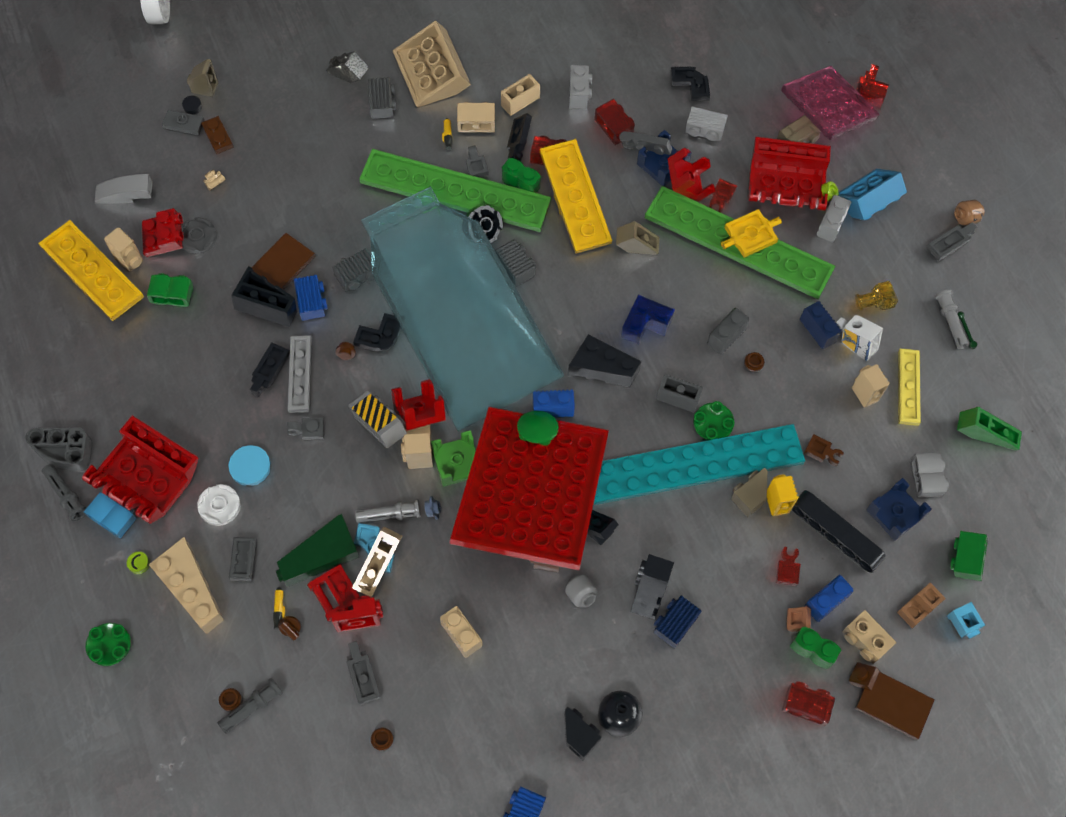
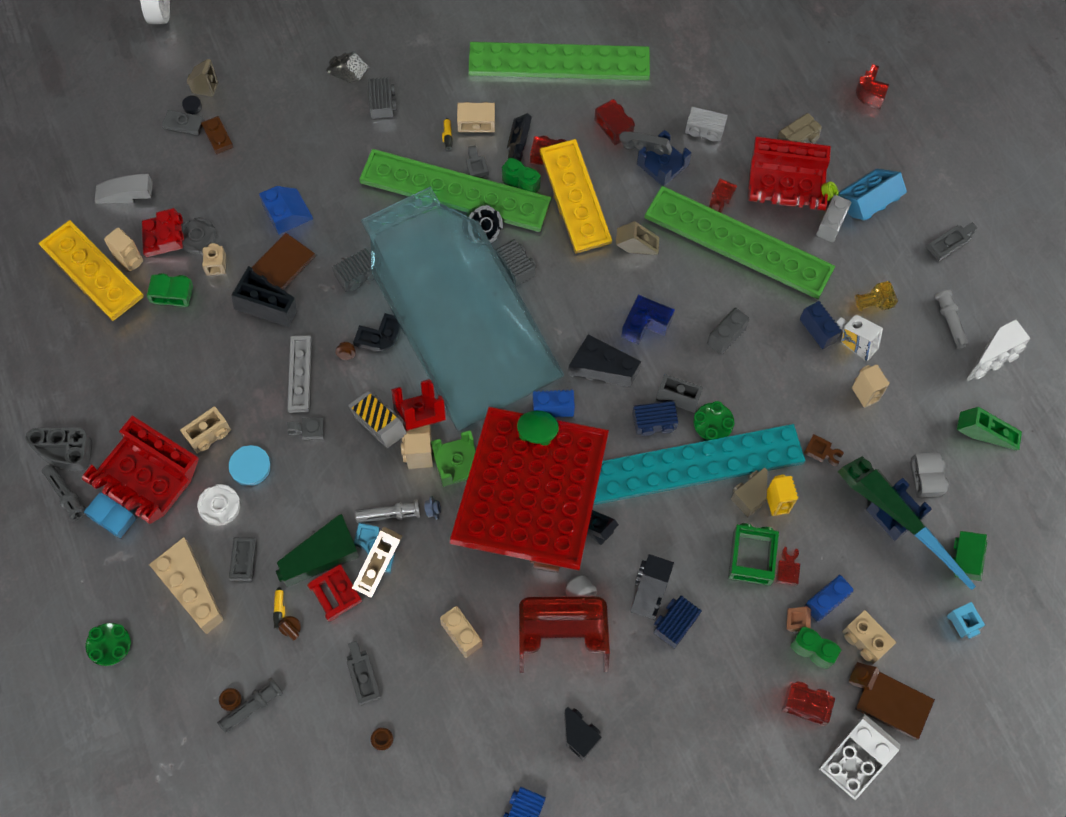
lime tile [127,552,150,574] -> none
tan plate [203,169,226,191] -> none
black hinge [250,343,290,397] -> none
blue brick [294,275,328,321] -> none
red plate [331,596,383,633] -> none
tan slope [393,20,471,107] -> none
tan brick [501,74,540,116] -> none
light grey brick [569,65,592,109] -> none
black cylinder [598,690,643,737] -> none
red panel [668,148,715,202] -> none
black plate [670,66,710,101] -> none
yellow plate [721,209,782,258] -> none
reddish brown plate [744,352,765,372] -> none
clear pink plate [781,66,880,140] -> none
black beam [792,490,886,573] -> none
medium nougat slope [897,583,946,628] -> none
light yellow tile [898,348,921,426] -> none
medium nougat head [954,200,985,226] -> none
dark green hinge [957,311,978,349] -> none
none -> tan brick [180,406,231,454]
none -> tan brick [202,243,226,276]
none -> blue slope [259,186,313,235]
none -> bright green plate [469,42,650,80]
none -> clear red windscreen [519,596,610,673]
none -> dark blue brick [632,401,678,436]
none -> green window [728,523,779,586]
none -> white slope [819,714,901,800]
none -> dark green plate [838,456,976,590]
none -> white slope [967,320,1031,381]

